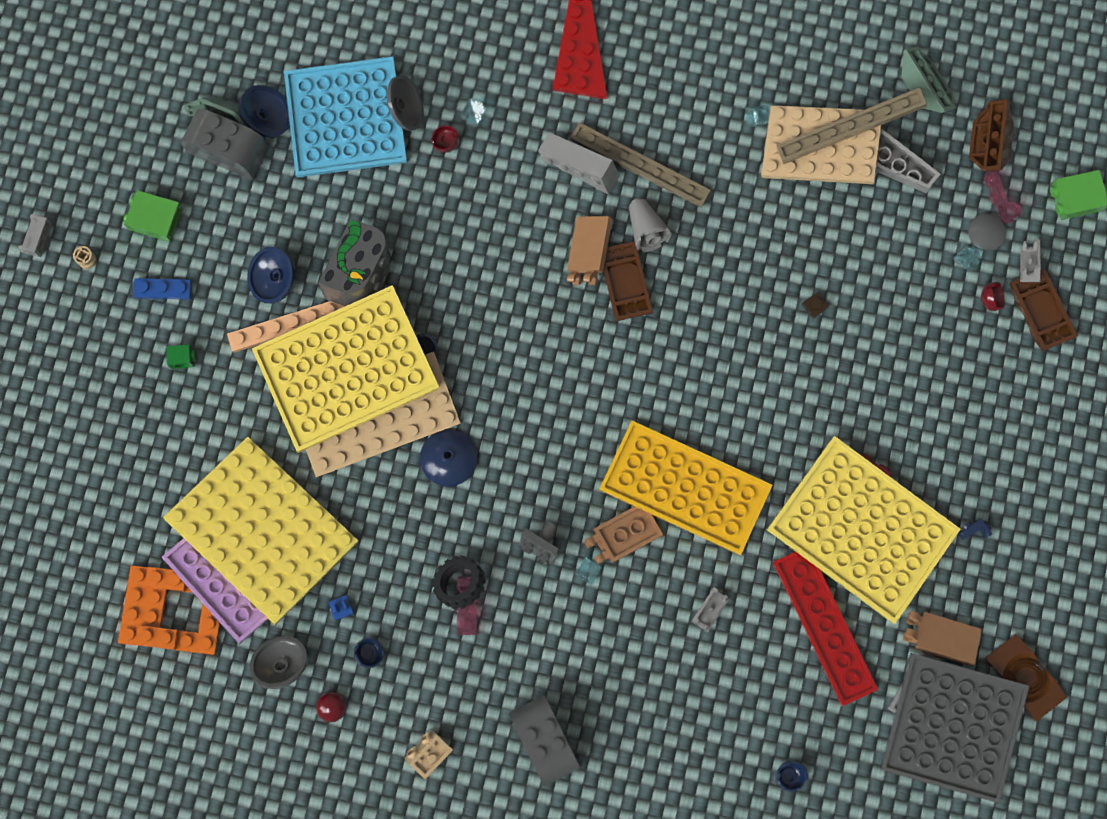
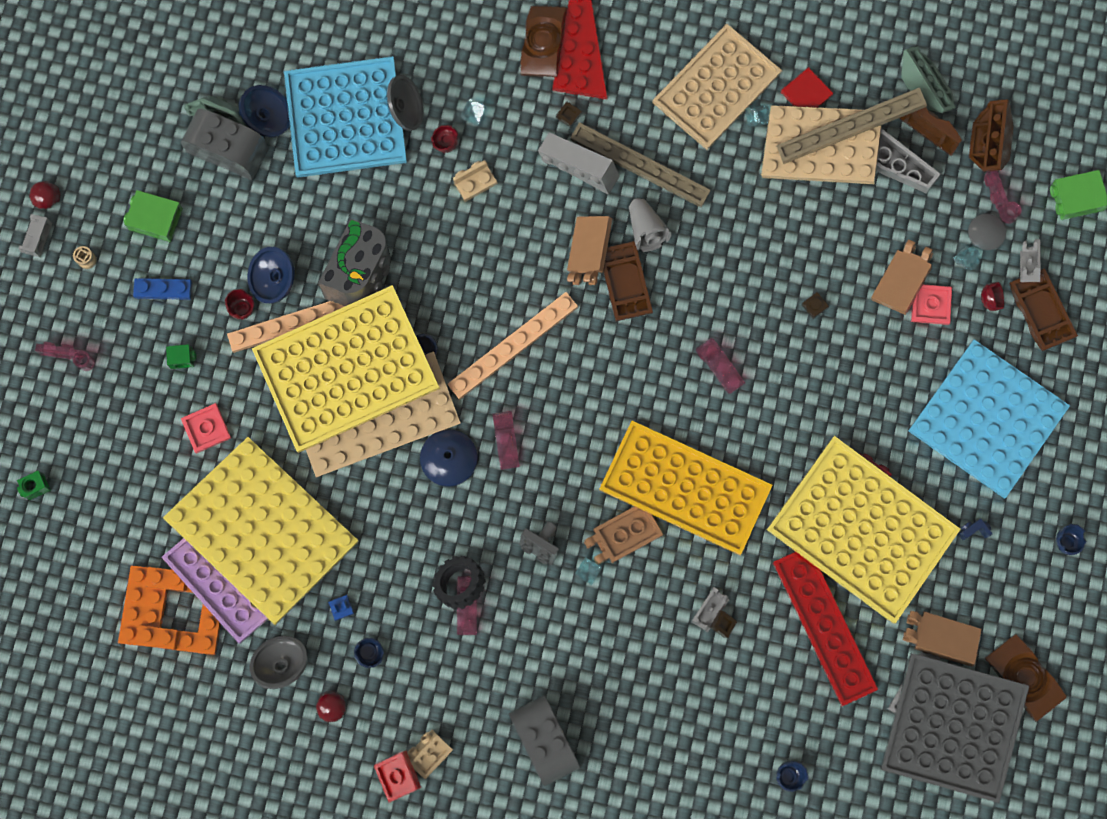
none -> green brick [17,471,51,500]
none -> dark red hair [29,181,60,209]
none -> clear pink plate [35,342,95,371]
none -> coral tile [181,403,231,454]
none -> dark red hair [225,289,255,320]
none -> tile [374,750,422,802]
none -> light nougat plate [447,292,578,400]
none -> tan bracket [453,160,497,202]
none -> clear pink plate [492,411,520,470]
none -> reddish brown slope [520,6,567,77]
none -> dark brown plate [556,101,582,128]
none -> tan plate [652,24,782,150]
none -> clear pink plate [695,338,745,394]
none -> dark brown plate [710,610,737,638]
none -> red tile [781,67,834,108]
none -> medium nougat tile [871,240,933,315]
none -> reddish brown slope [899,107,962,156]
none -> medium azure plate [908,340,1070,499]
none -> coral tile [911,284,952,325]
none -> dark blue hair [1056,524,1087,555]

